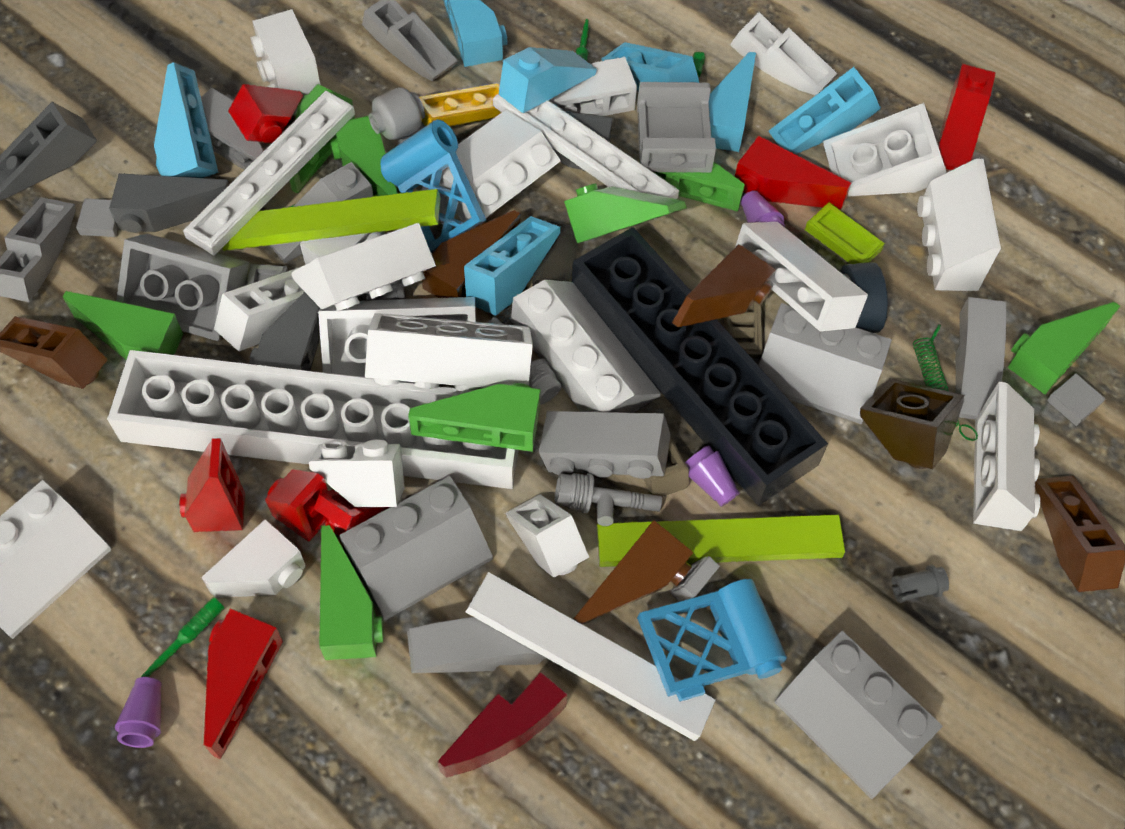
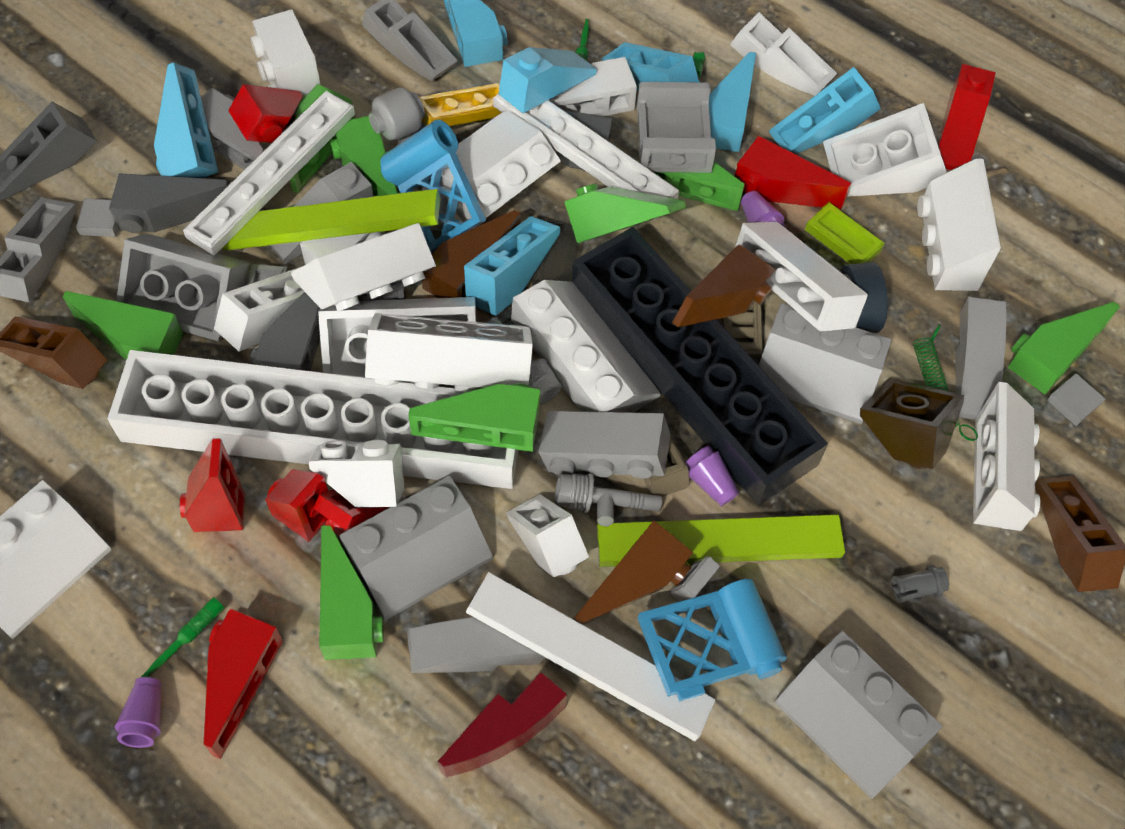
white slope [201,519,306,598] -> none

